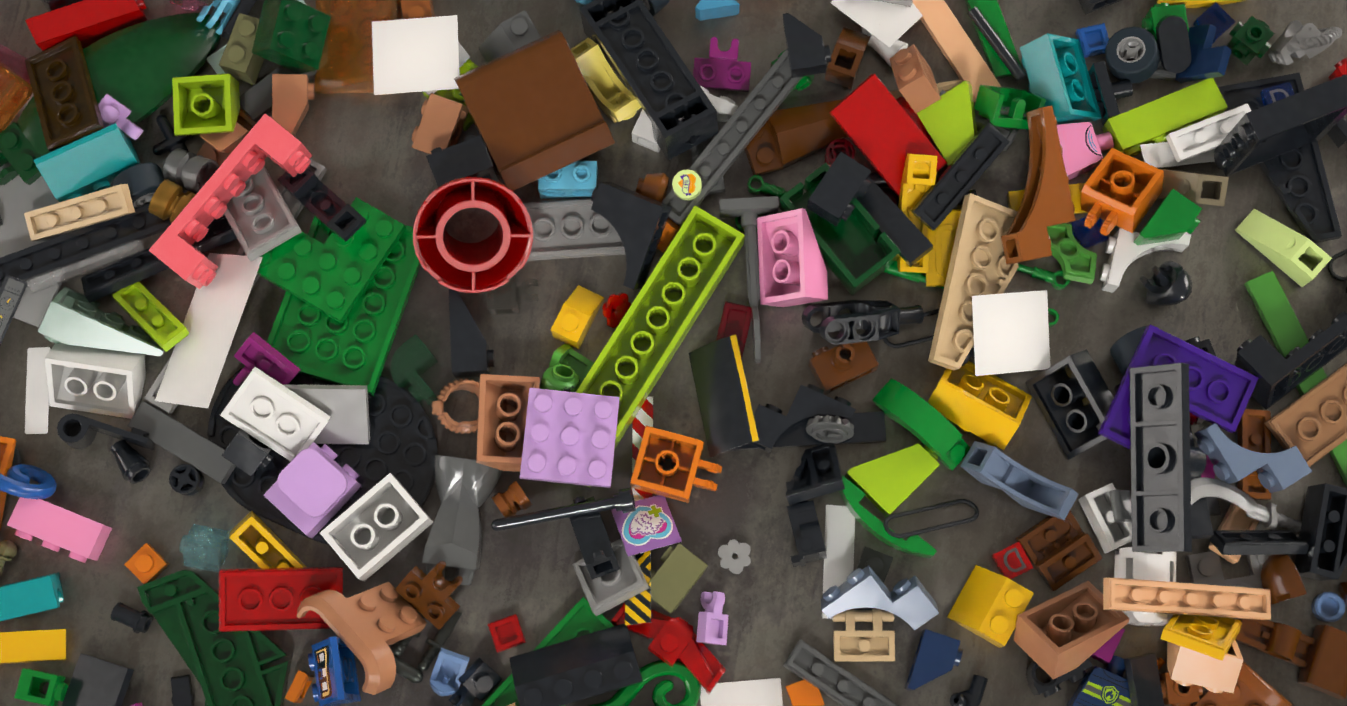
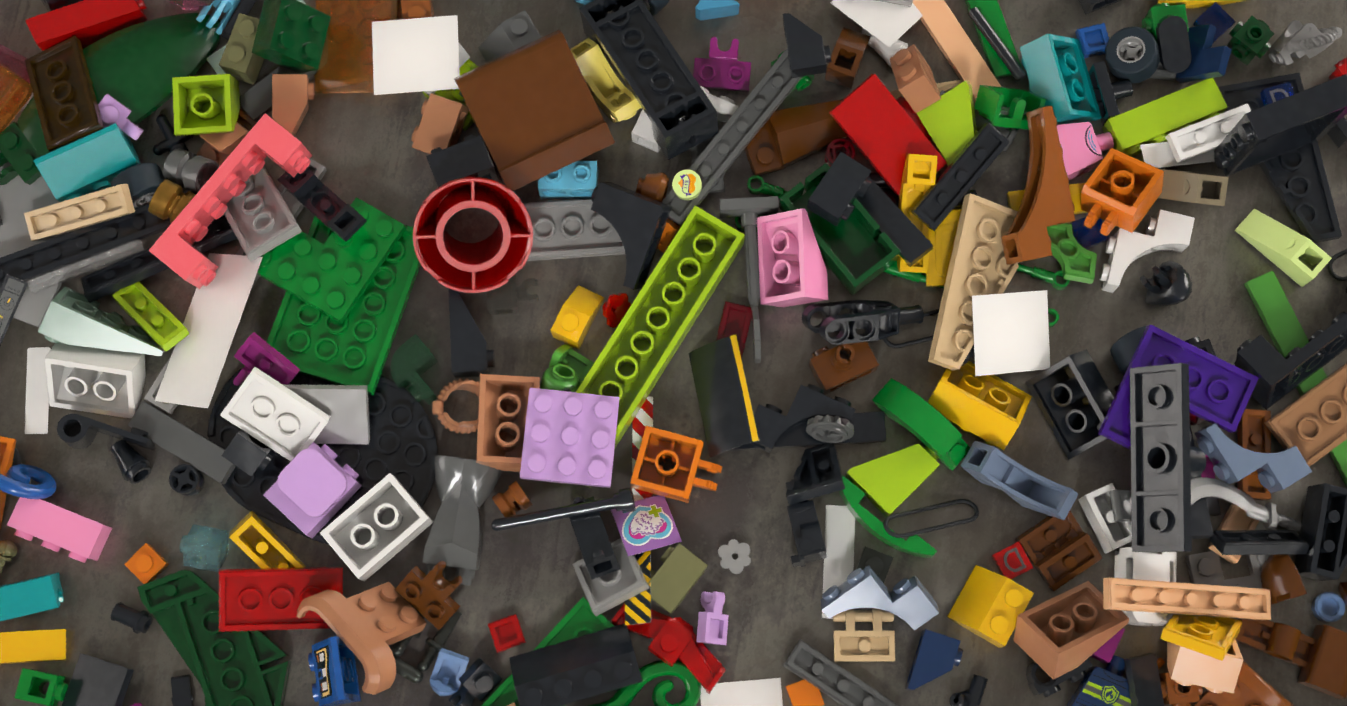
orange tile [285,670,314,703] -> none
green slope [1133,189,1202,246] -> none

